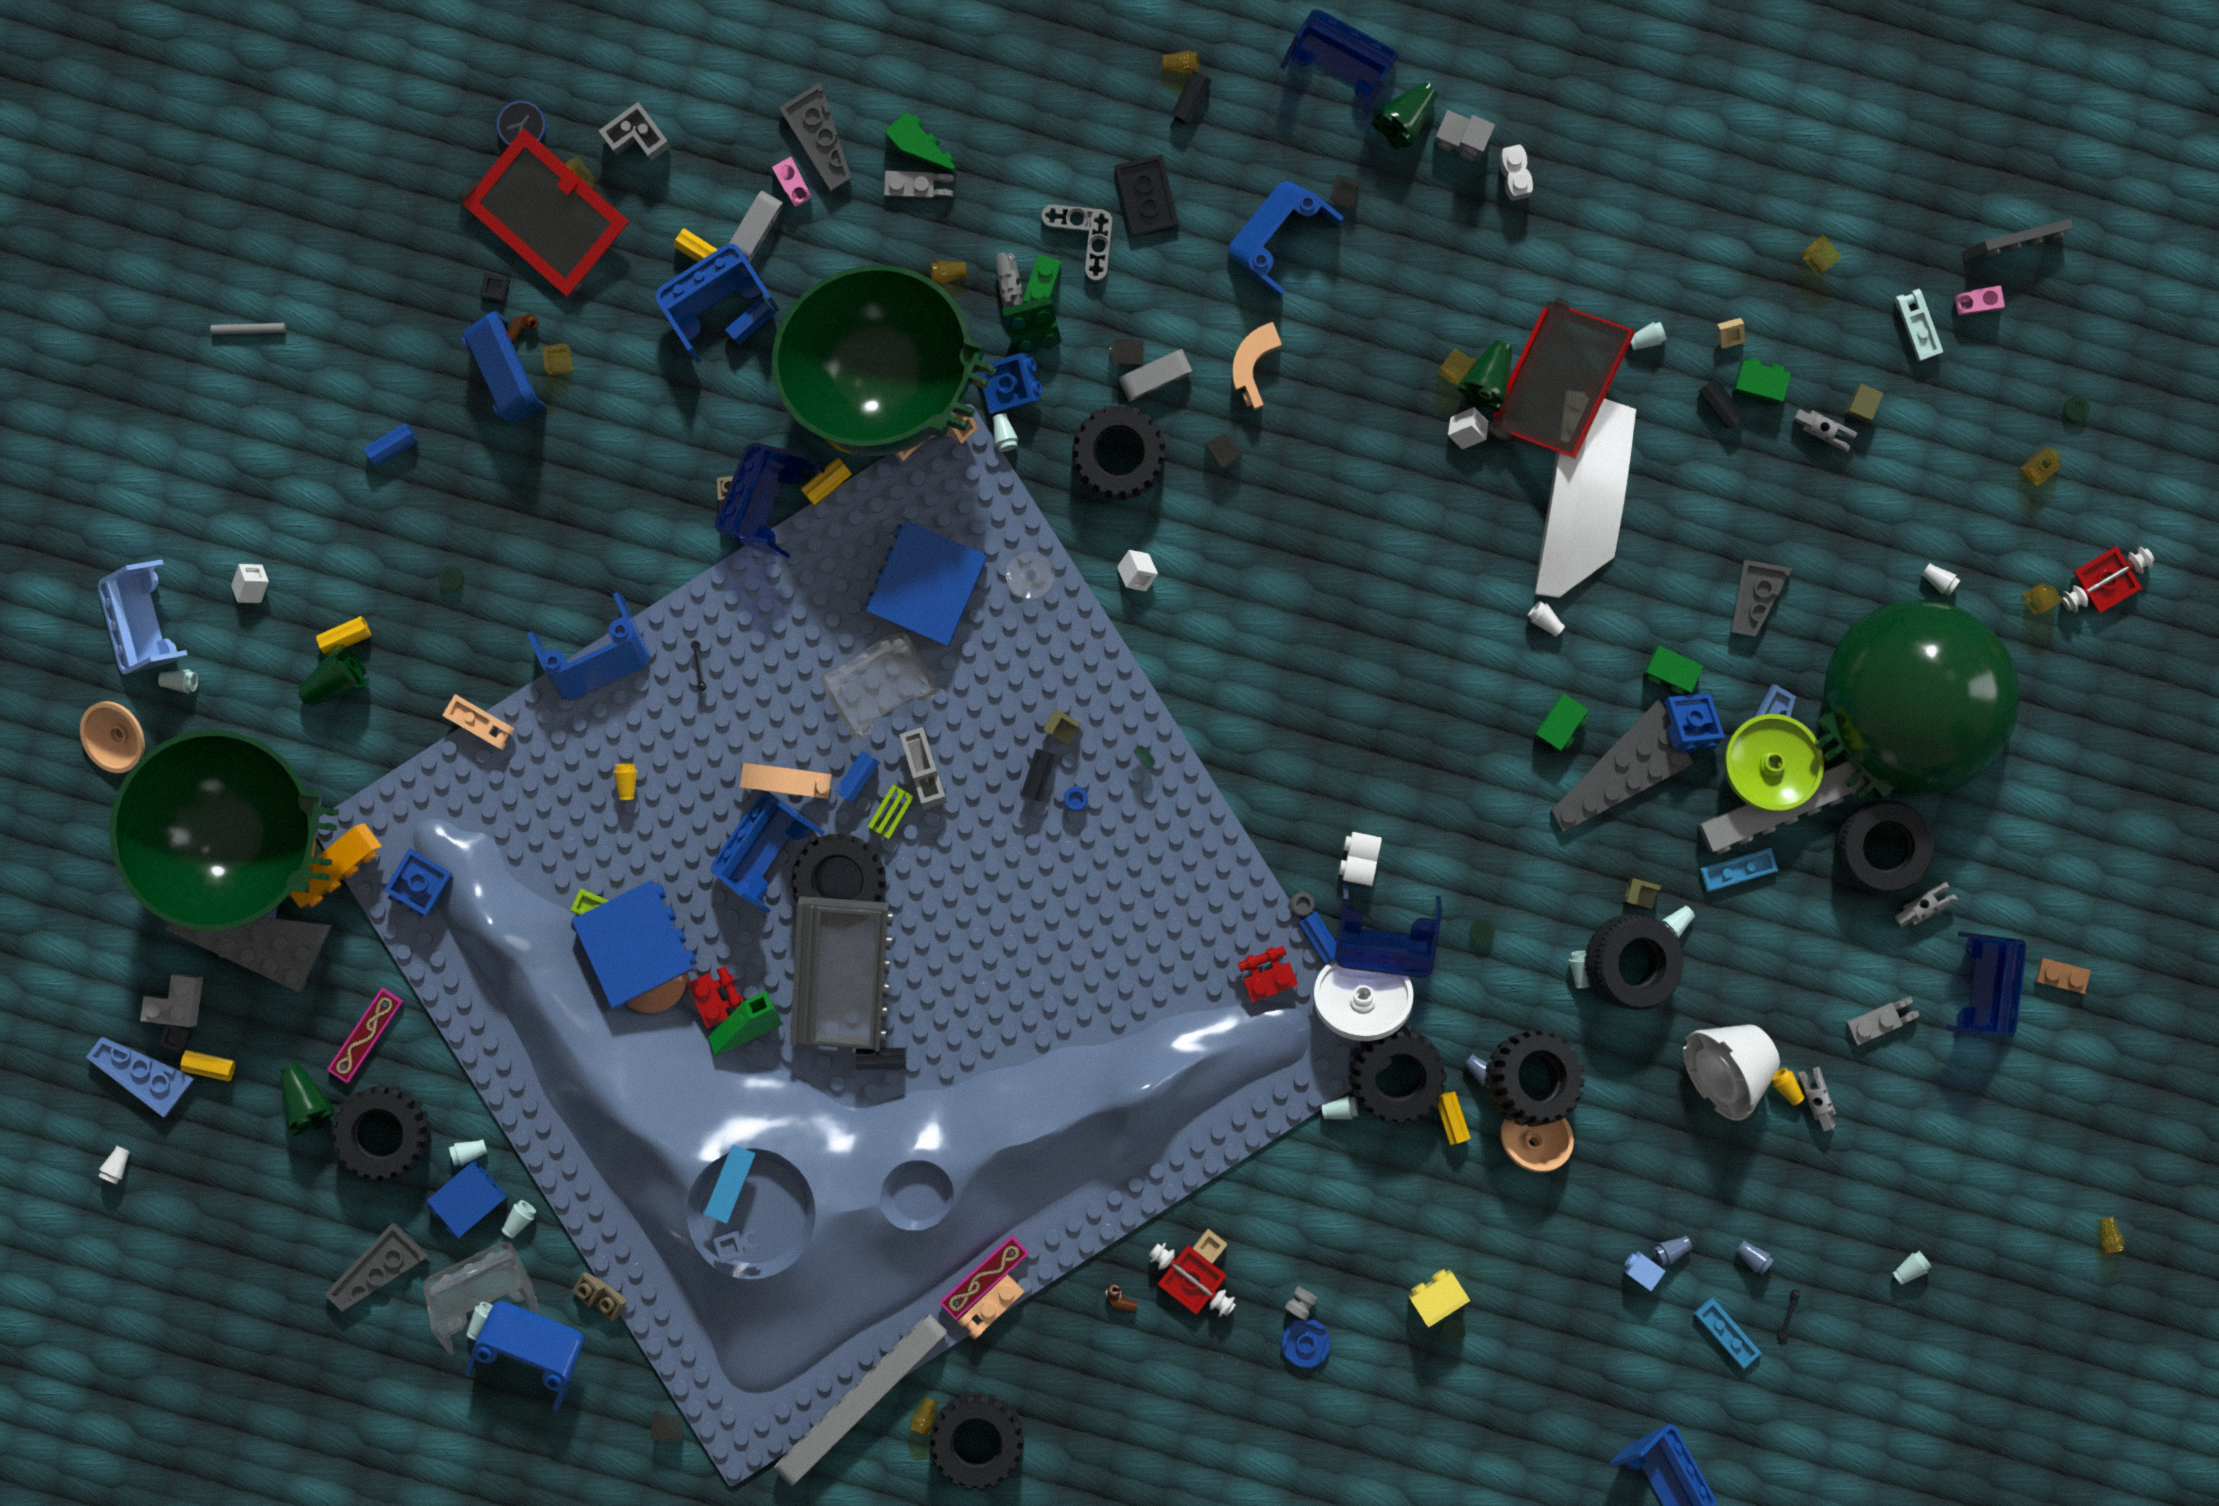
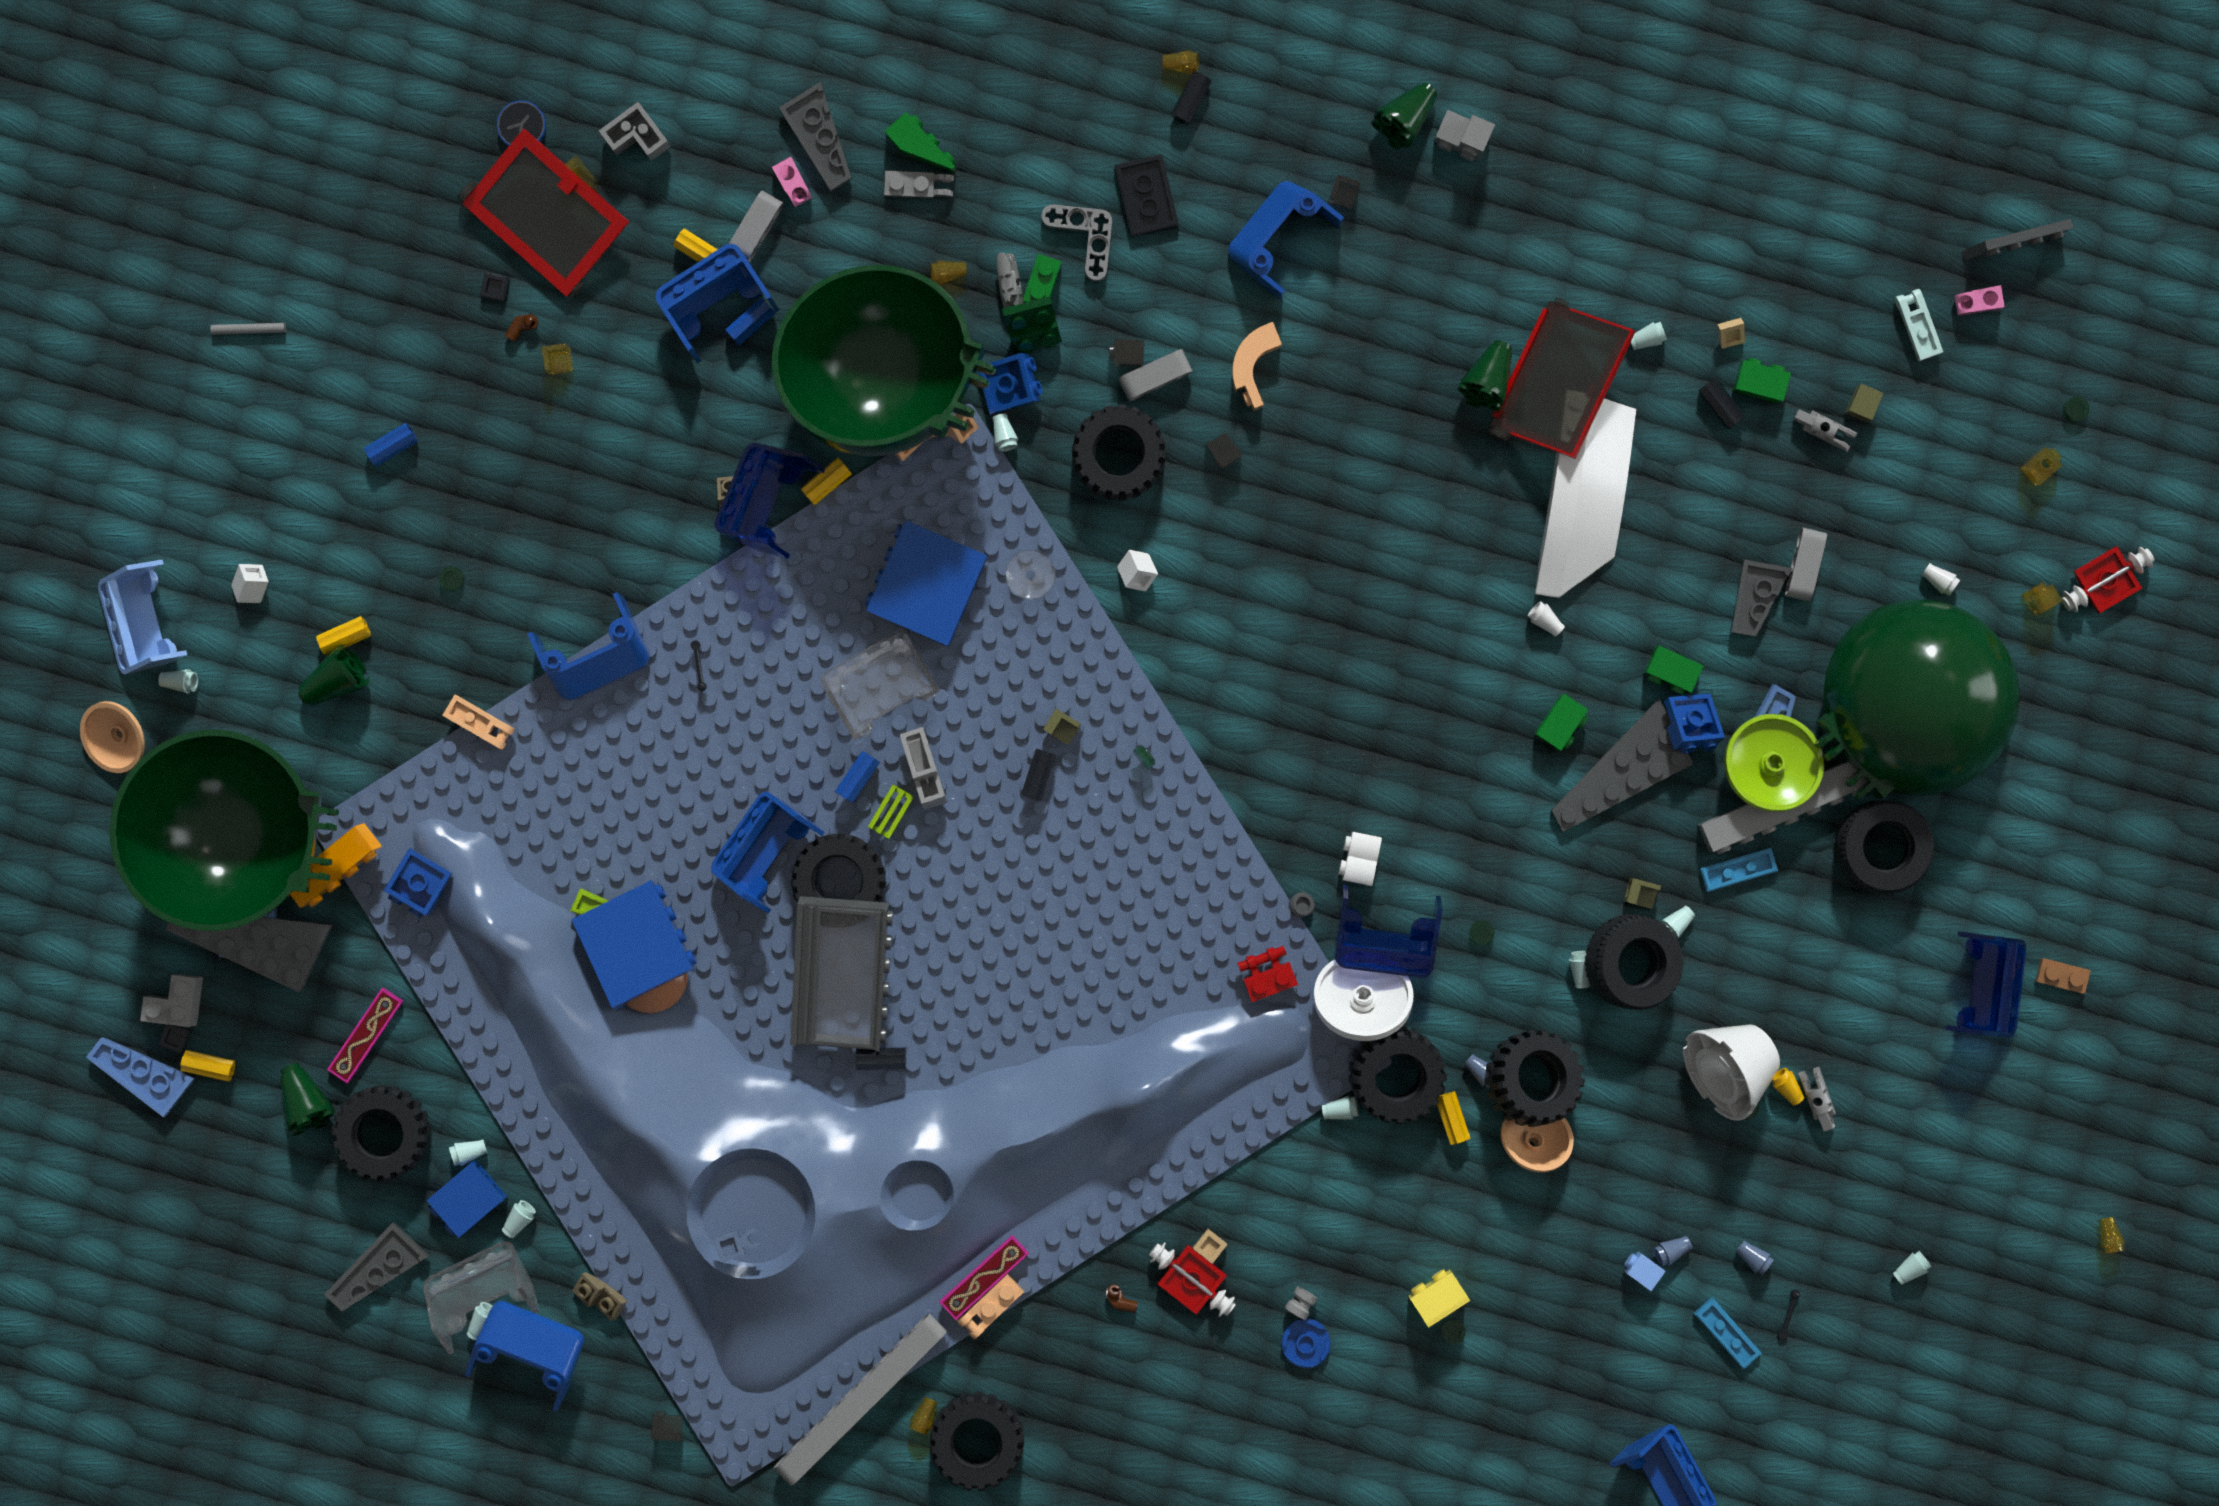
white cone [99,1146,130,1184] -> none
blue windscreen [461,310,547,424] -> none
yellow cone [613,763,638,800] -> none
red plate [687,966,743,1028] -> none
dark azure tile [704,1144,756,1224] -> none
green slope [708,991,783,1056] -> none
light nougat arch [740,763,831,799] -> none
blue tile [1064,787,1088,811] -> none
clear blue windscreen [1280,9,1398,114] -> none
blue axle [1297,911,1342,964] -> none
clear yellow panel [1437,348,1476,386] -> none
white panel [1448,407,1489,449] -> none
white brick [1499,144,1533,201] -> none
clear yellow panel [1800,234,1841,276] -> none
light grey hinge [1846,997,1919,1045] -> none
light grey hinge [1895,882,1958,928] -> none
none -> light grey beam [1785,527,1827,602]

